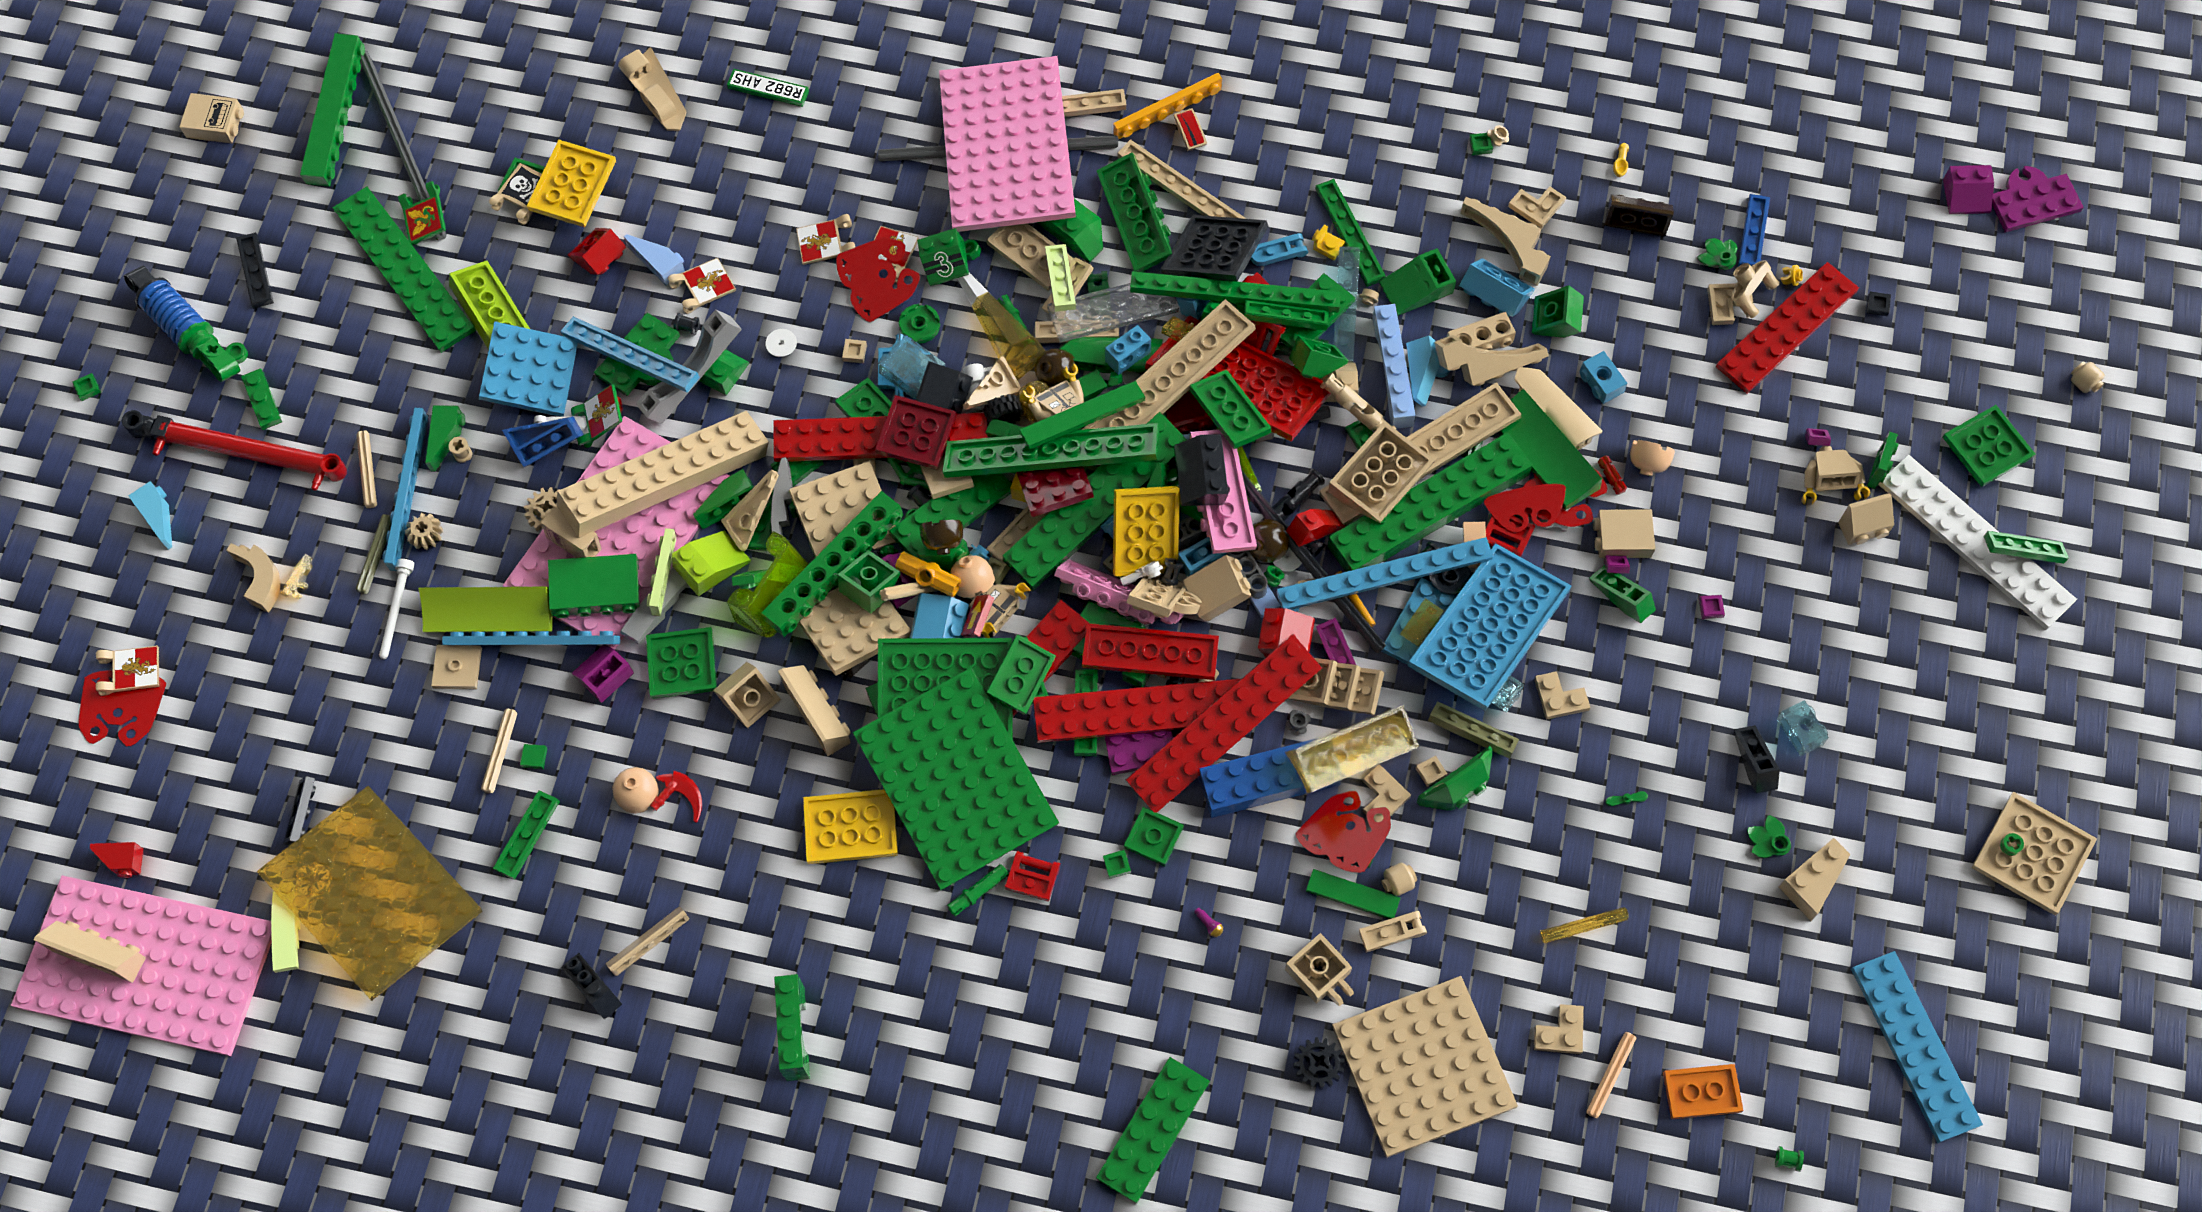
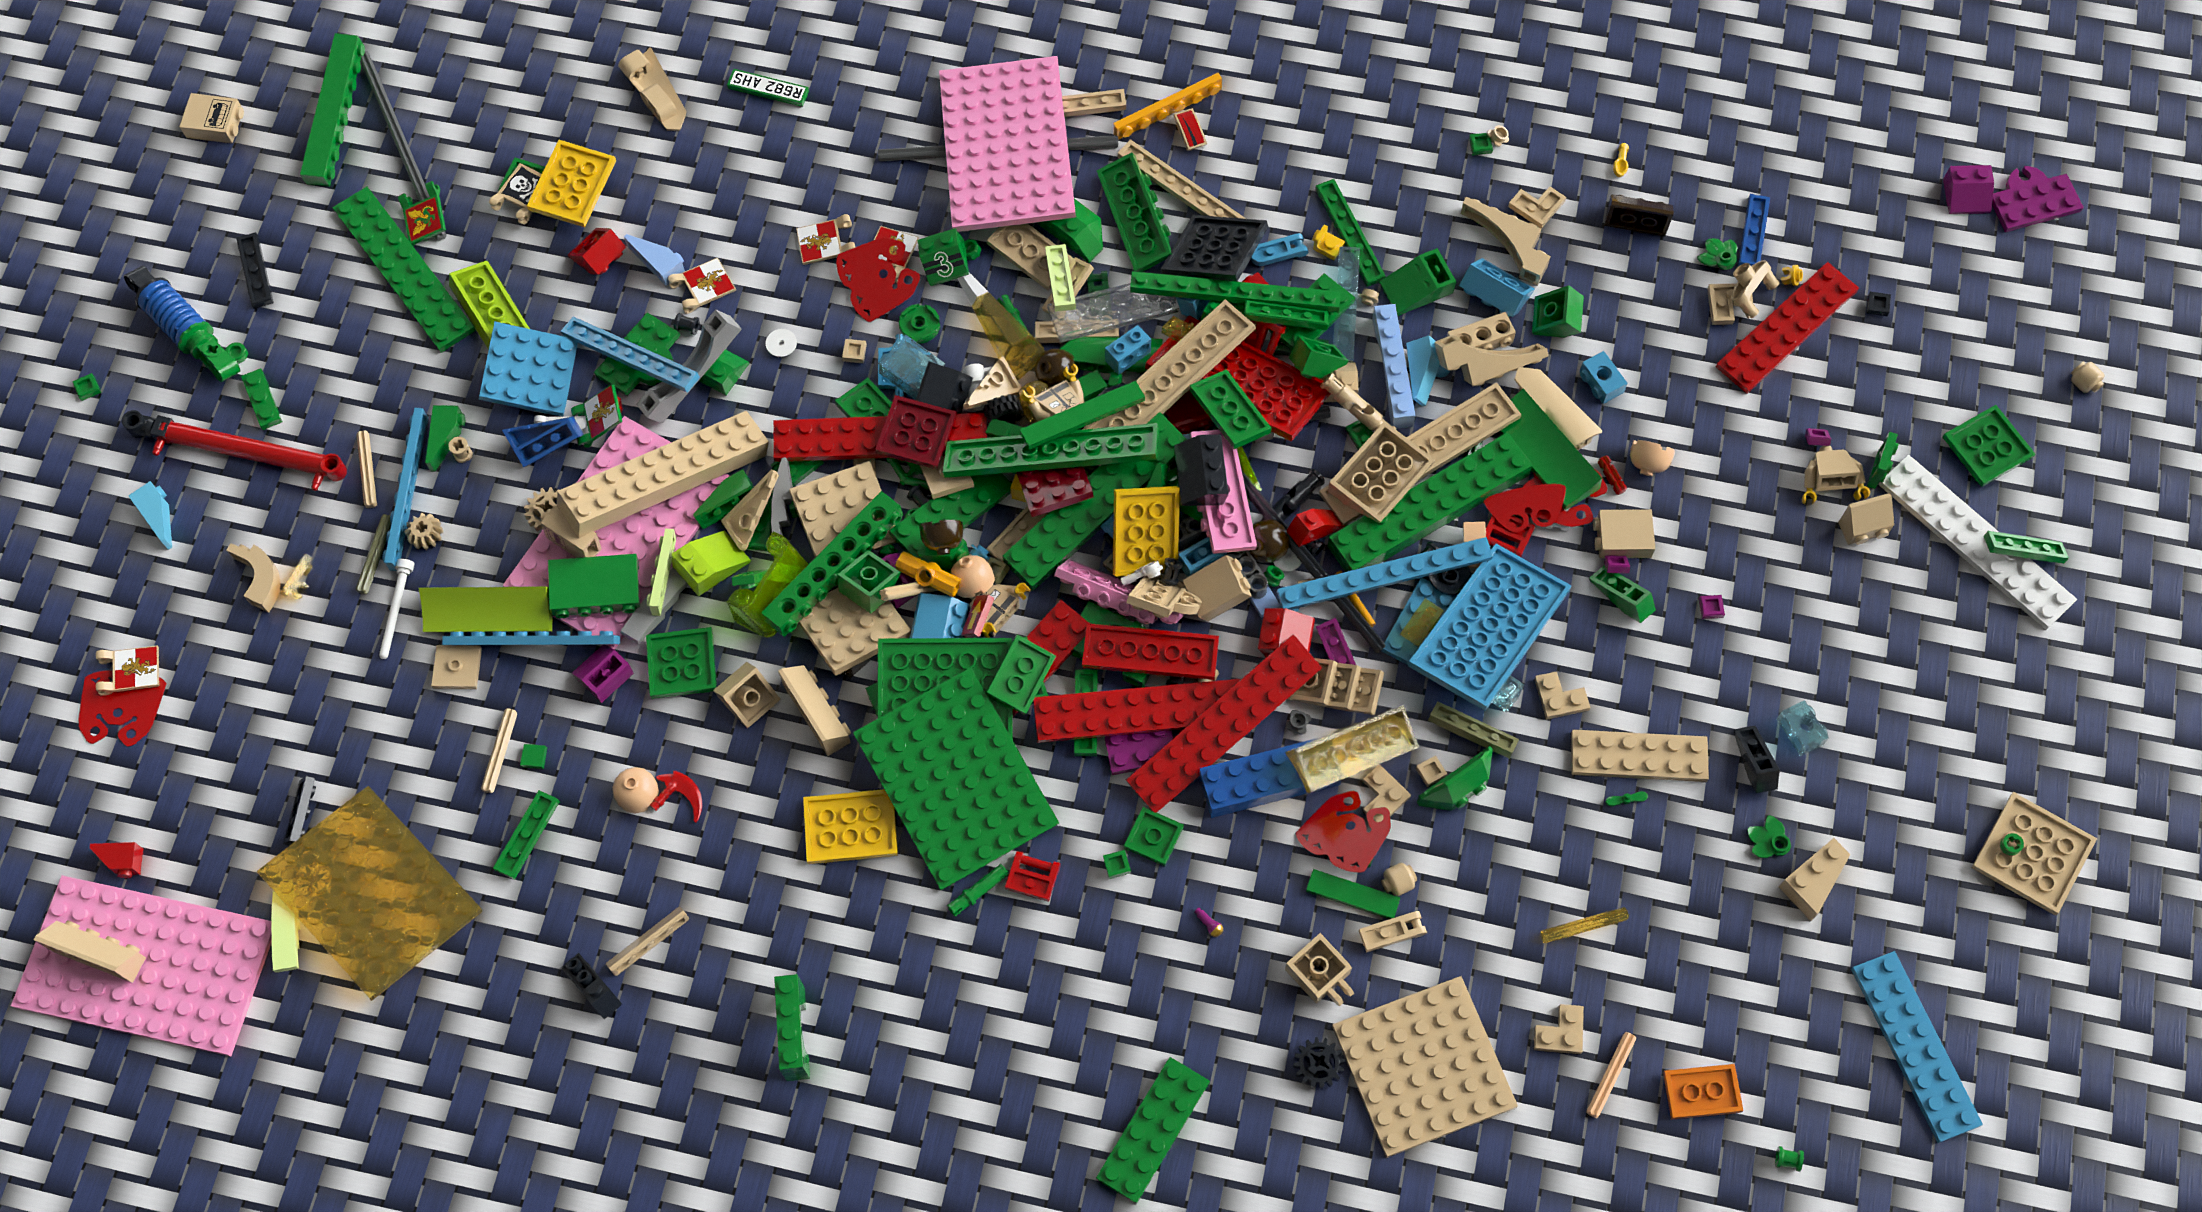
none -> tan plate [1571,730,1709,782]

